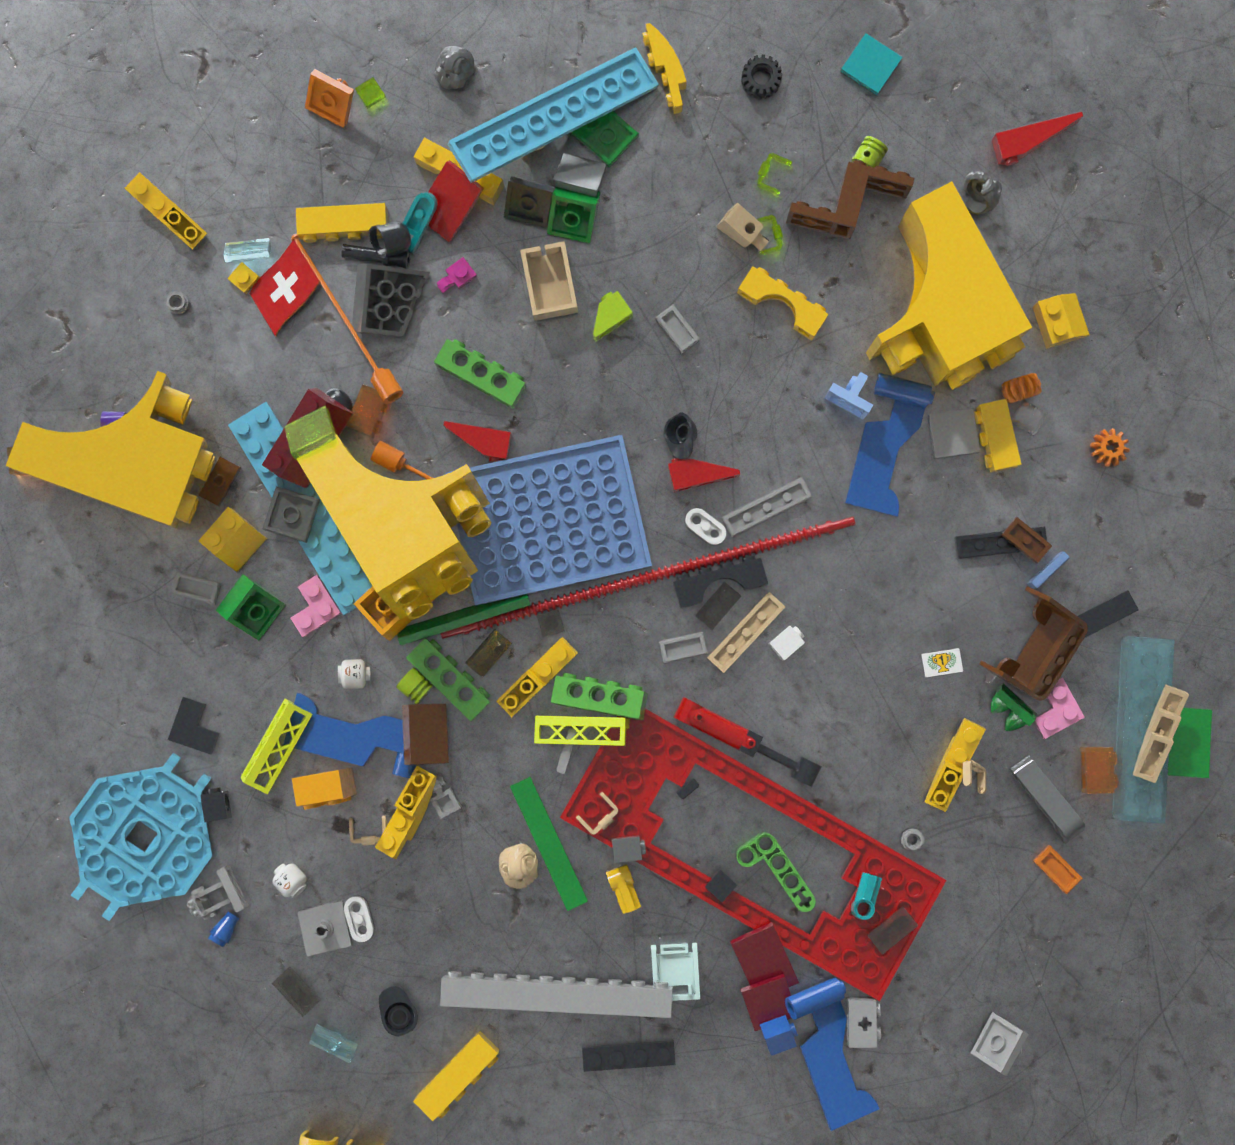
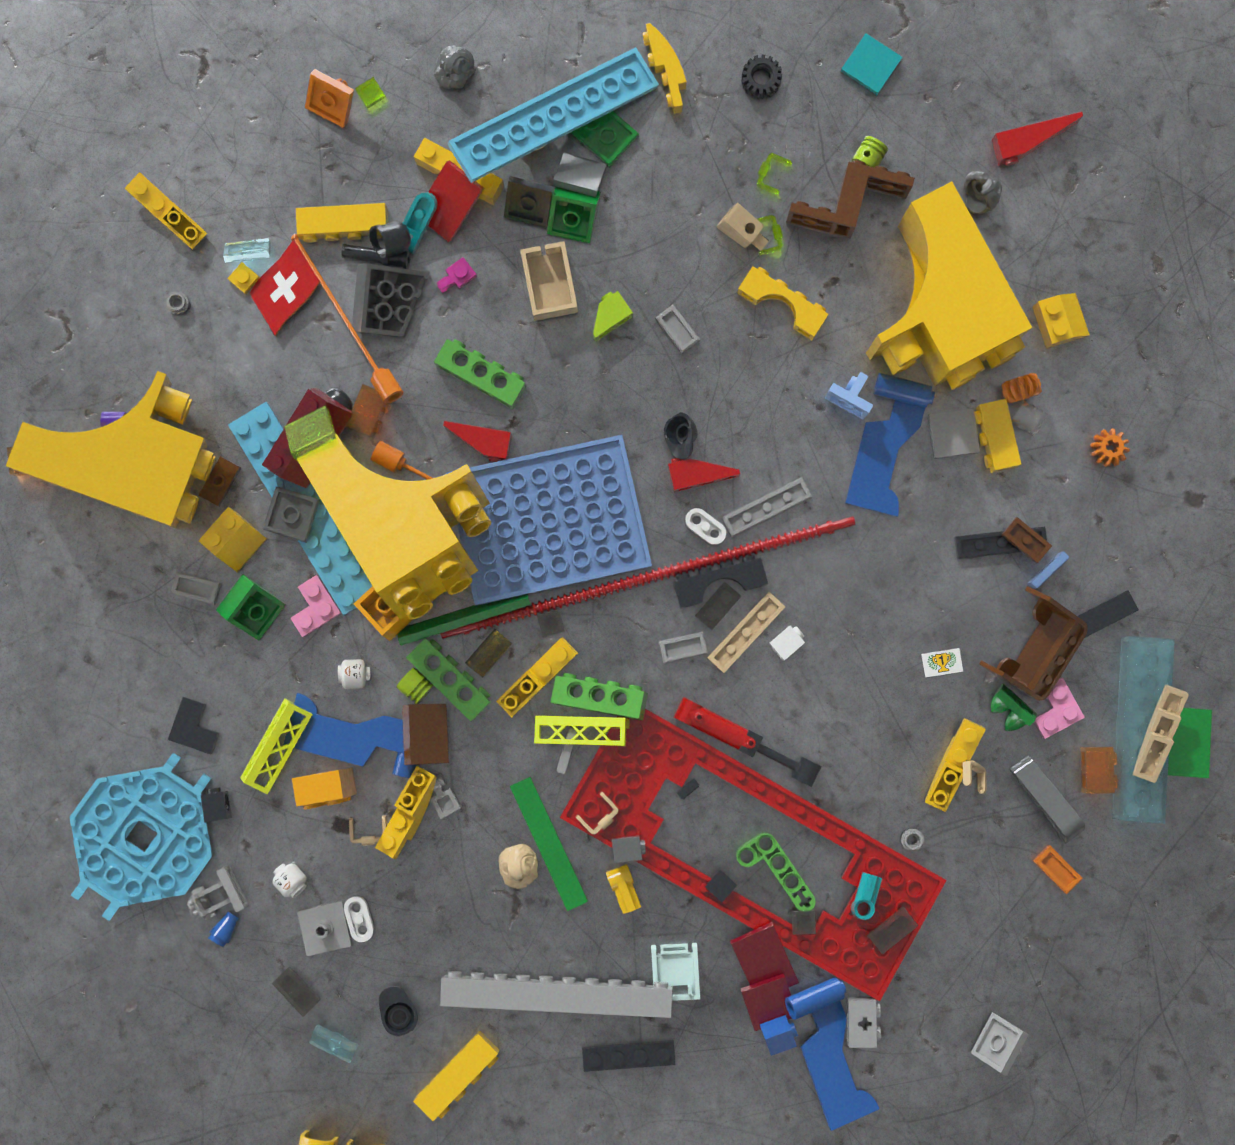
none -> clear smoke plate [792,910,817,935]

